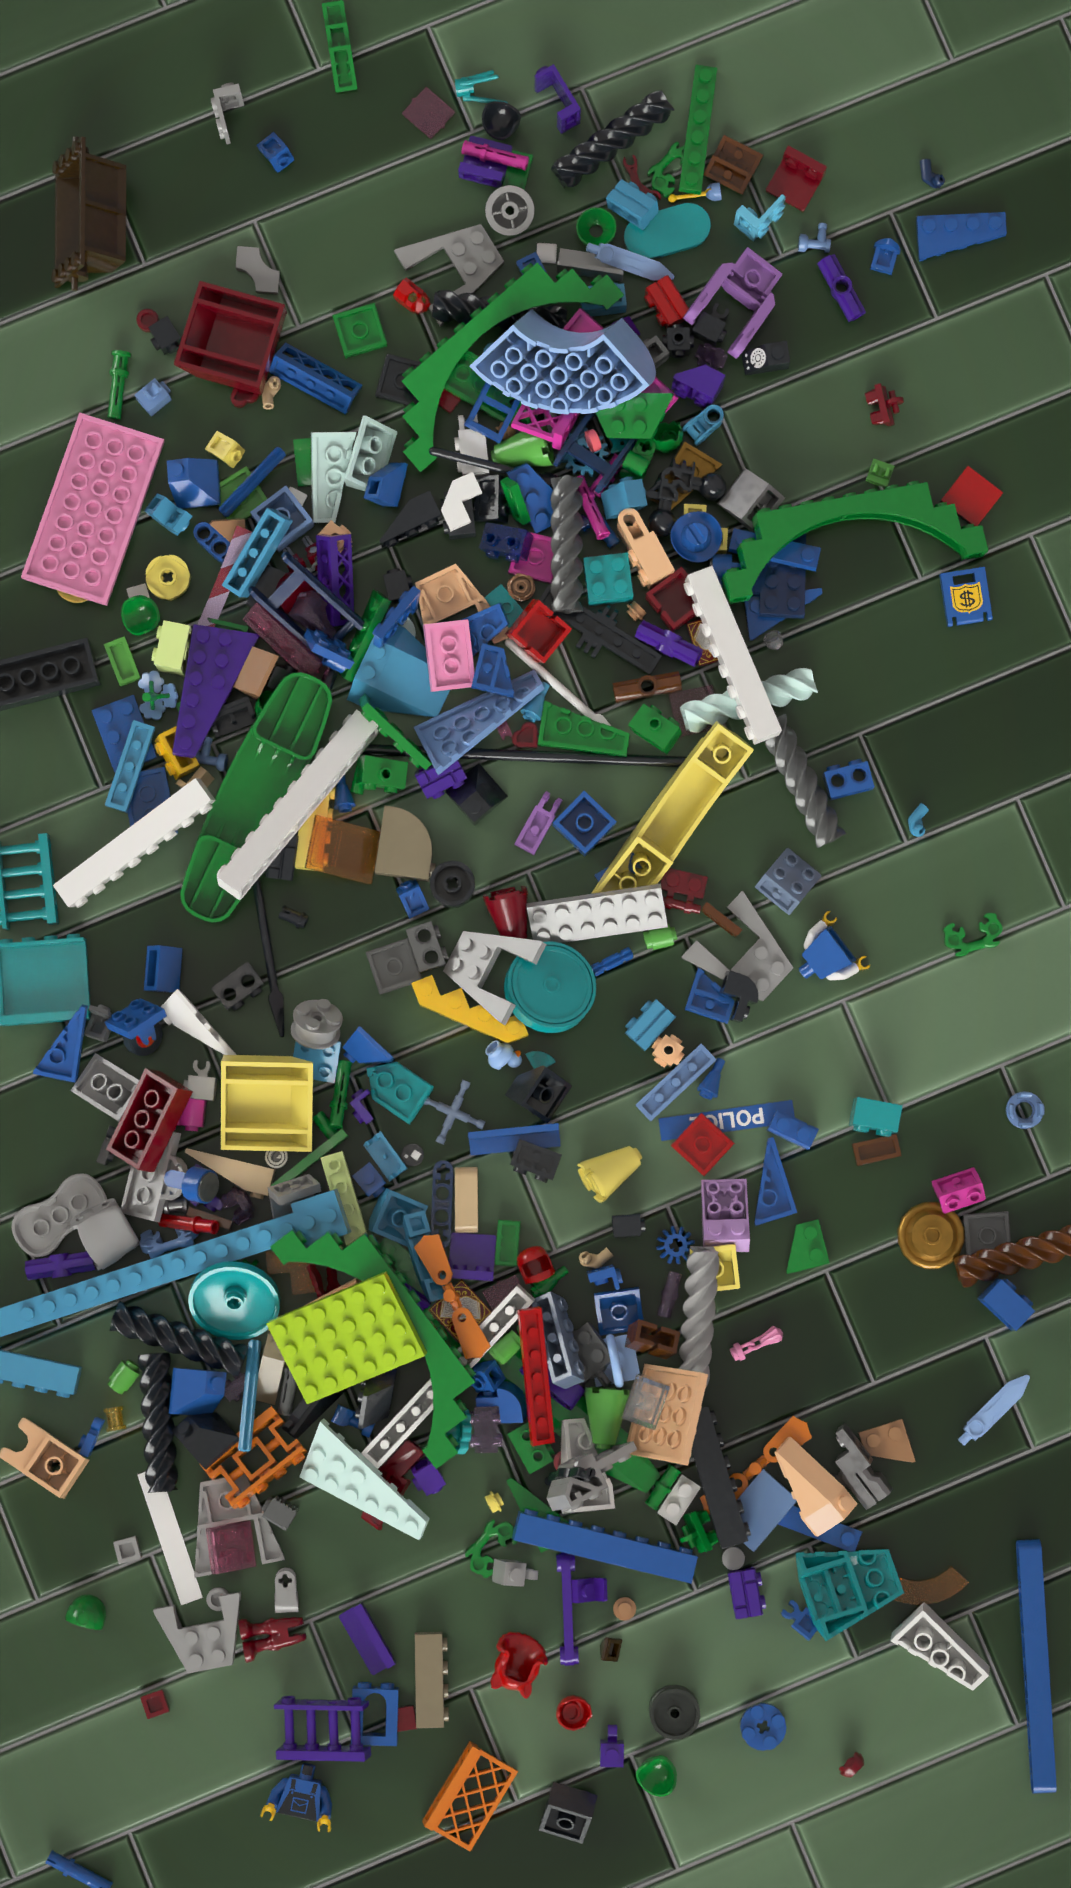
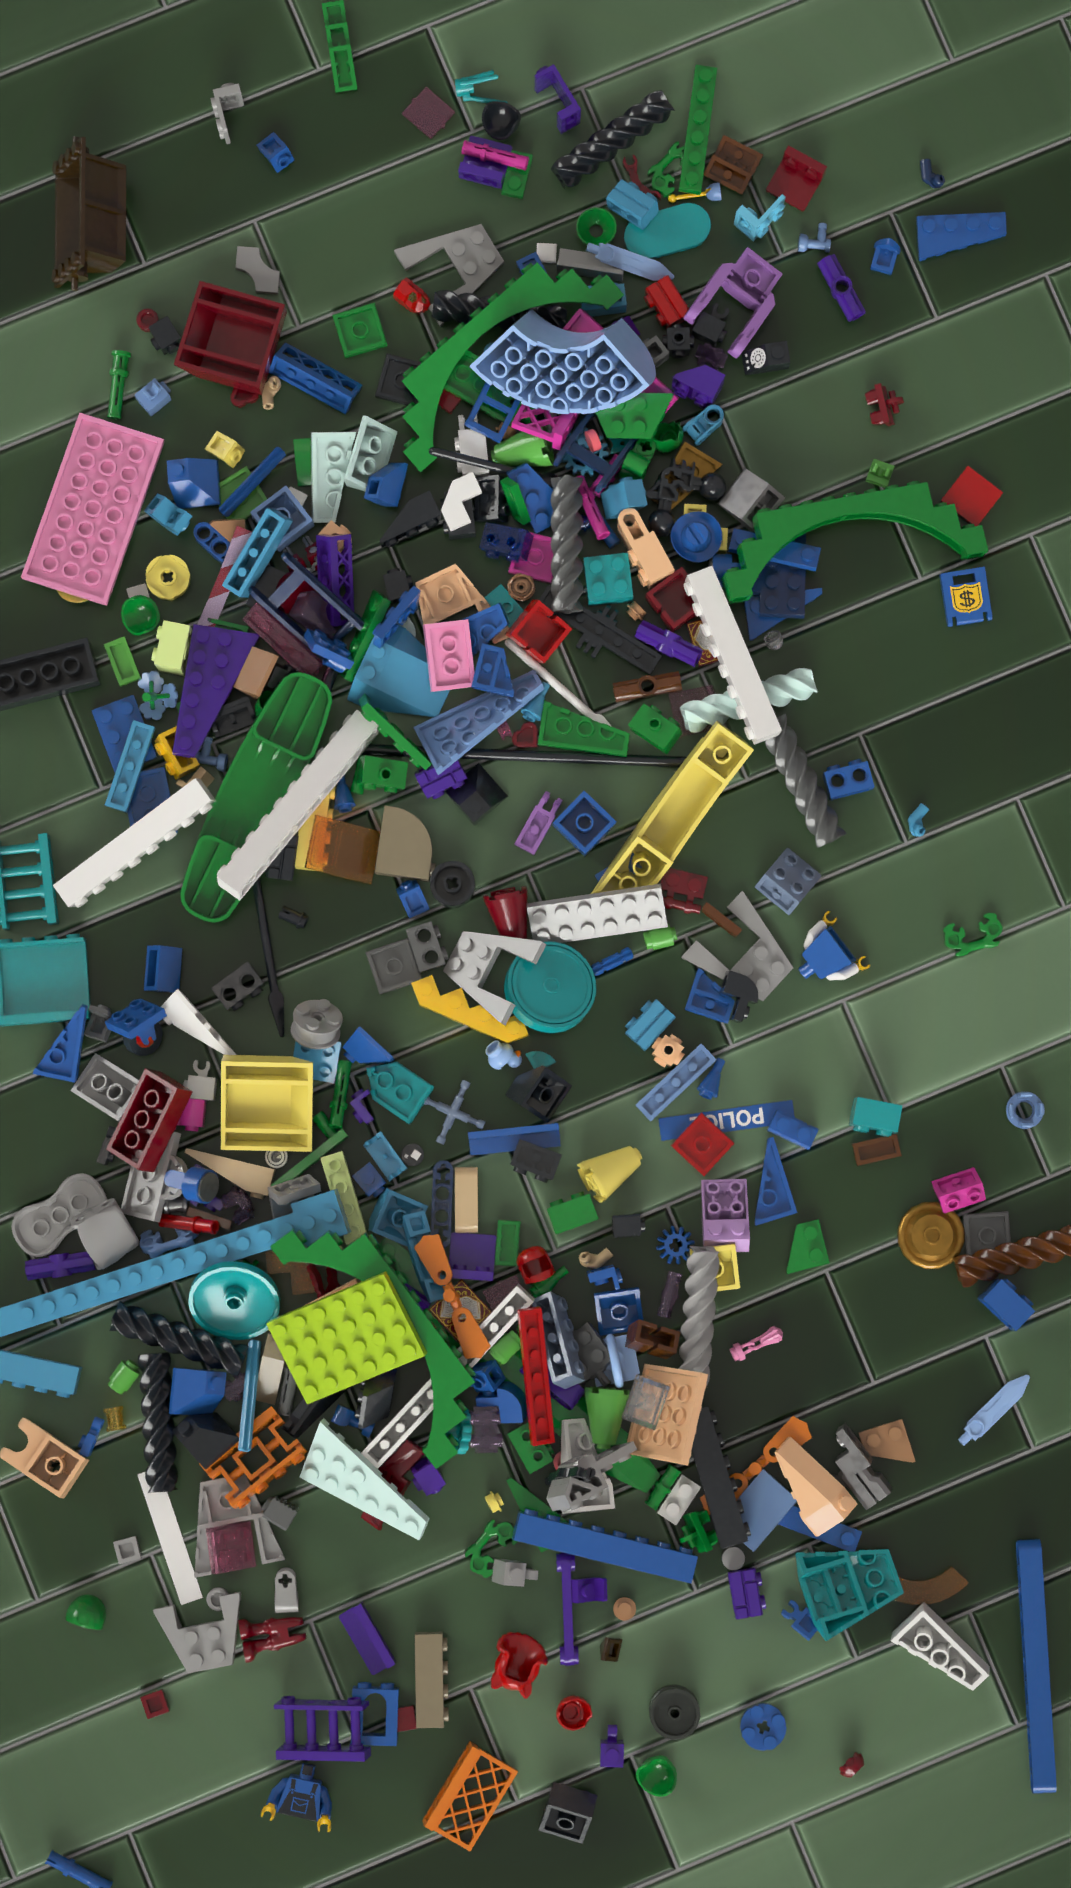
light grey wheel [485,185,534,236] -> none
none -> green brick [547,1191,598,1234]

